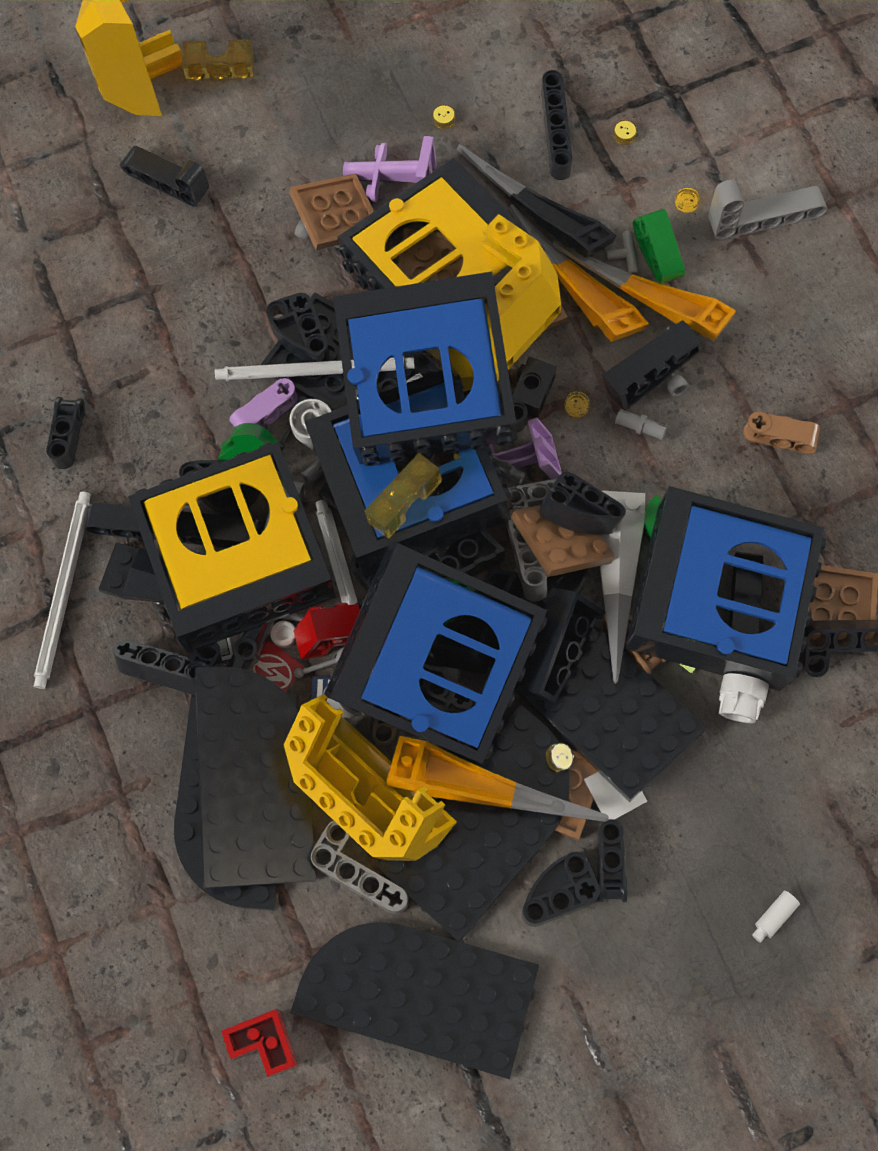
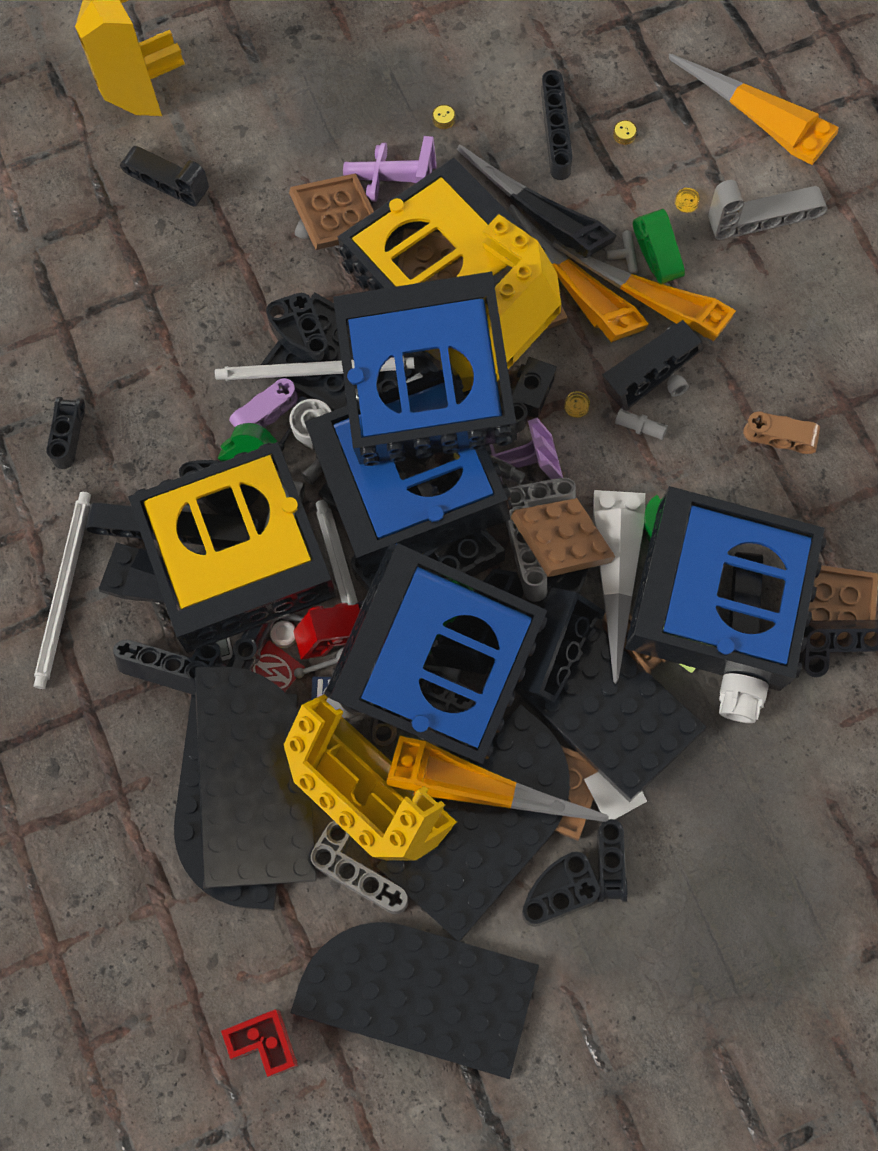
clear yellow arch [182,40,254,79] -> none
clear yellow arch [364,453,442,539] -> none
black beam [539,472,626,535] -> none
tile [546,743,574,772] -> none
white cylinder [752,891,800,943] -> none
none -> light orange plate [669,54,839,165]

